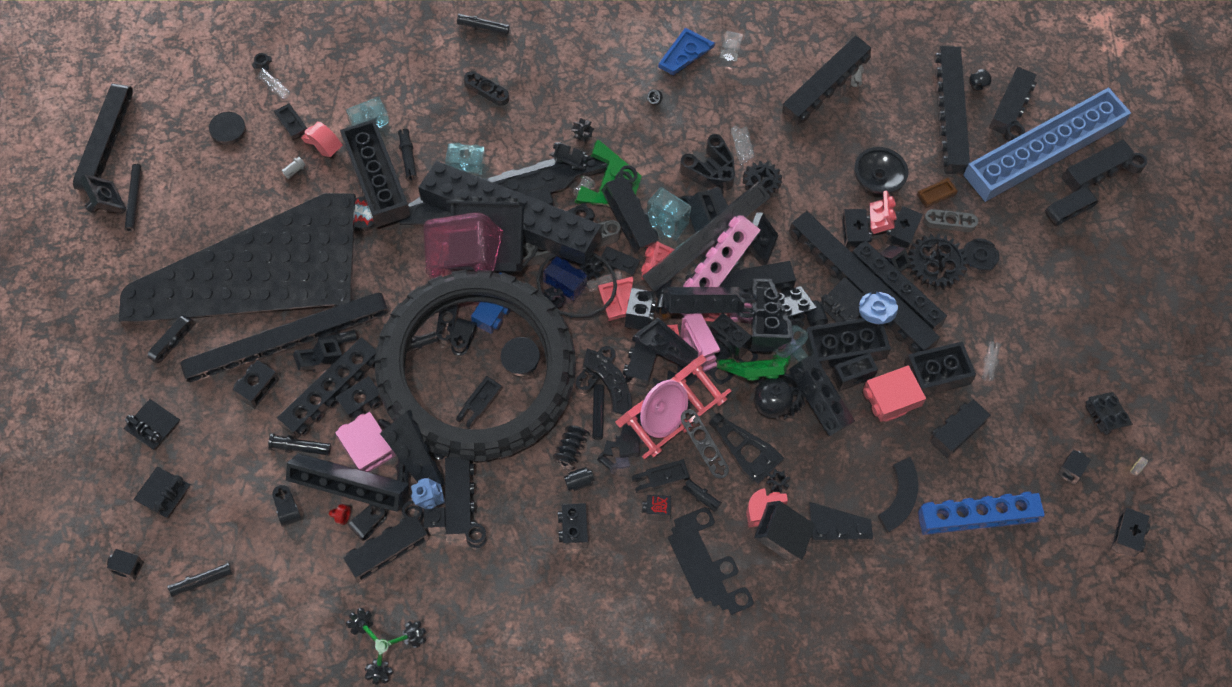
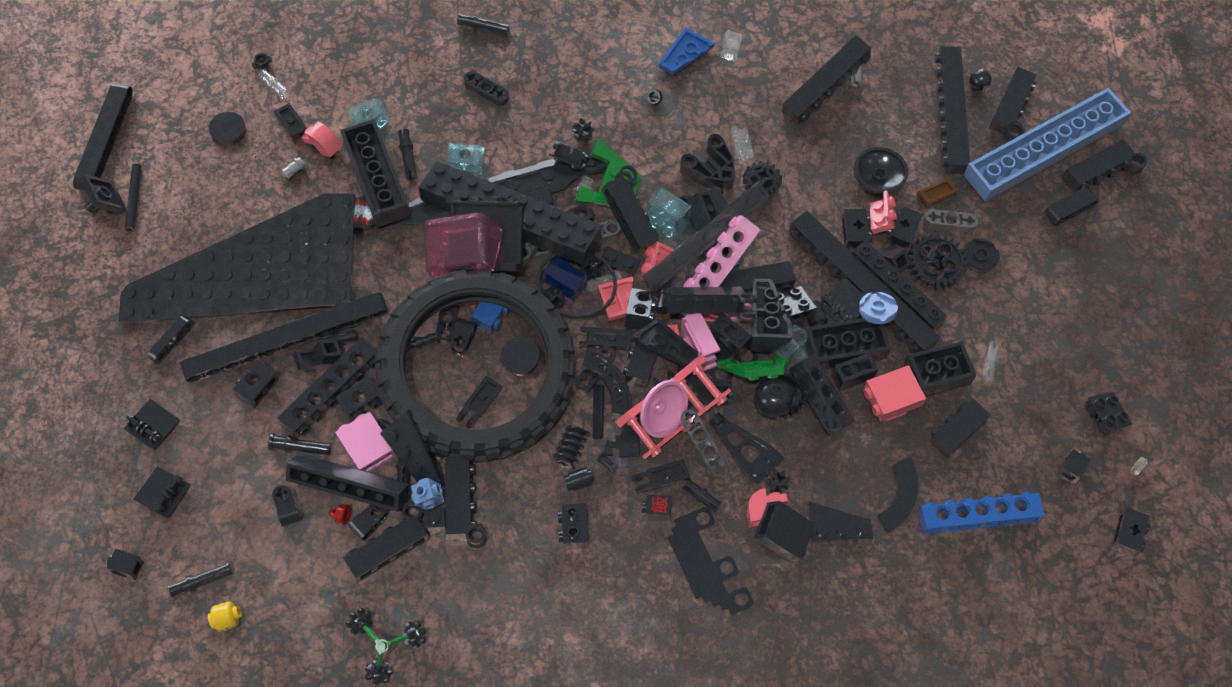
black tile [748,213,779,265] -> none
none -> yellow head [208,601,242,632]
none -> black hinge [579,327,631,350]
none -> black hinge [692,378,733,406]

